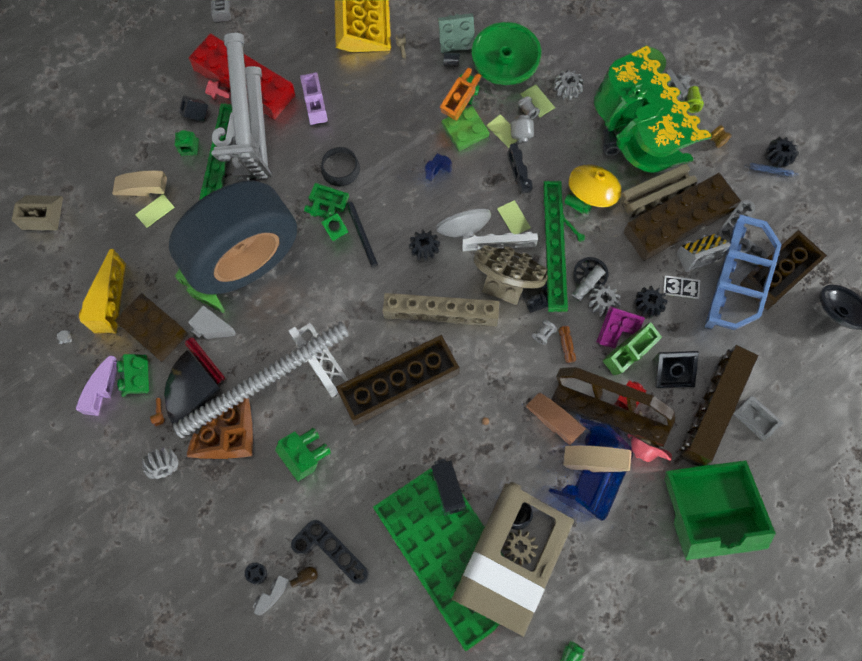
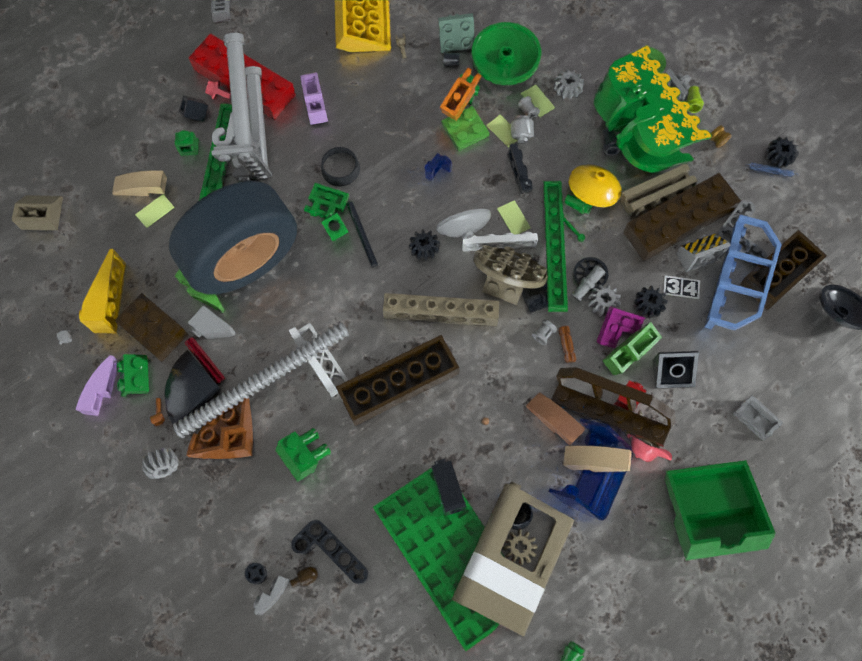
dark brown brick [679,345,759,467] -> none

